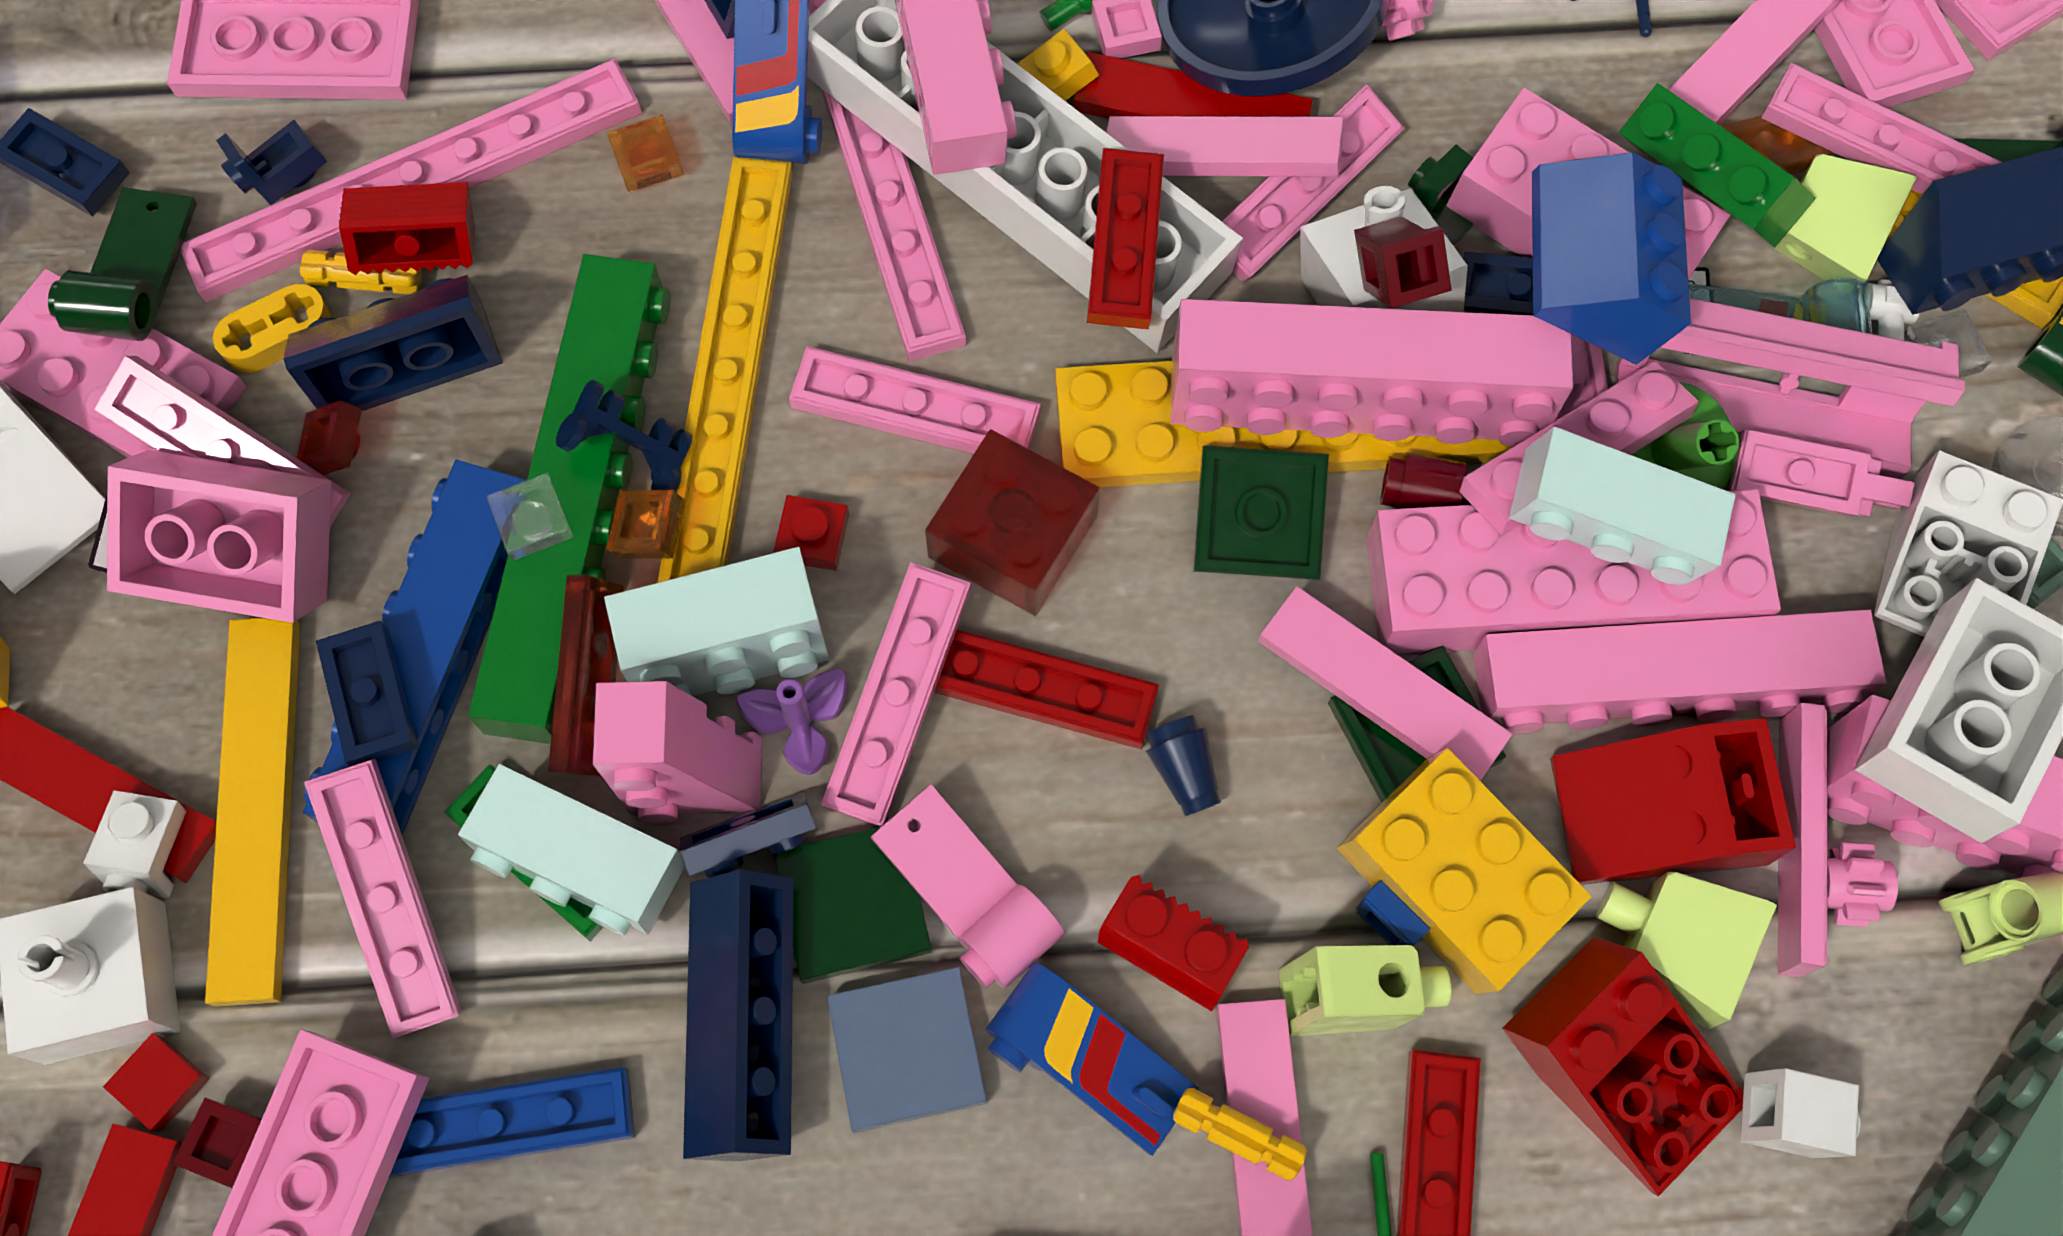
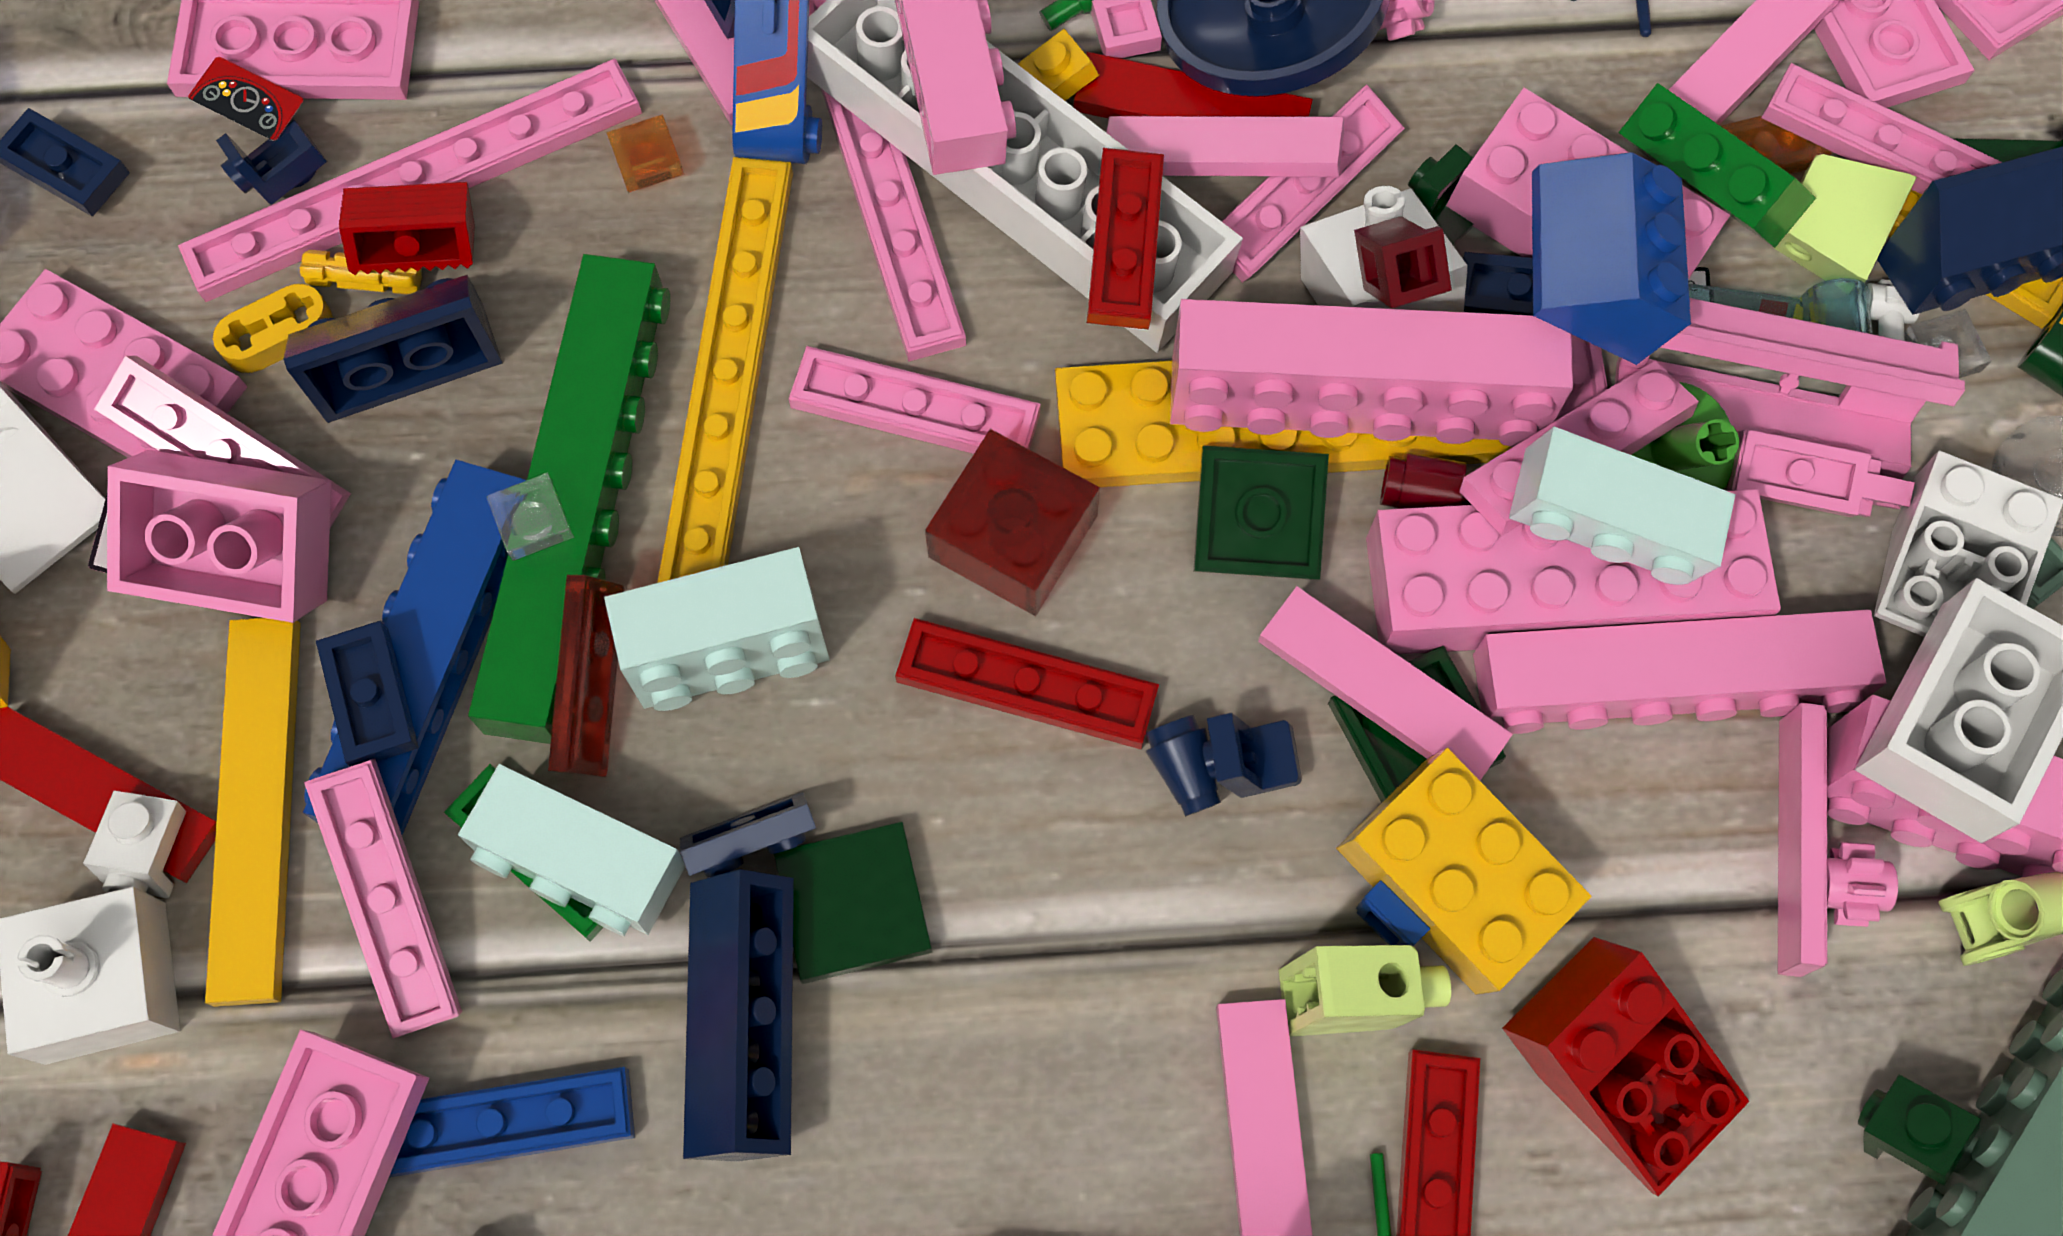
dark green door [48,187,197,341] -> none
red tile [103,1033,209,1133] -> none
dark red plate [172,1097,262,1188] -> none
clear red plate [296,400,362,475] -> none
dark blue piece [556,380,692,502] -> none
bright pink wedge [593,681,762,824] -> none
clear orange plate [606,490,686,559] -> none
medium lavender plant [736,669,848,775] -> none
red plate [773,495,849,571] -> none
bright pink tile [821,562,972,827] -> none
sand blue tile [827,967,987,1133] -> none
bright pink door [870,784,1065,989] -> none
blue door [985,962,1199,1156] -> none
red brick [1097,875,1249,1012] -> none
yellow axle [1173,1088,1307,1180] -> none
red slope [1550,718,1796,885] -> none
yellowish green torso [1596,872,1777,1030] -> none
white brick [1740,1068,1861,1158] -> none
none -> sticker [188,57,304,141]
none -> dark blue bracket [1203,712,1302,798]
none -> dark green bracket [1858,1074,1981,1186]

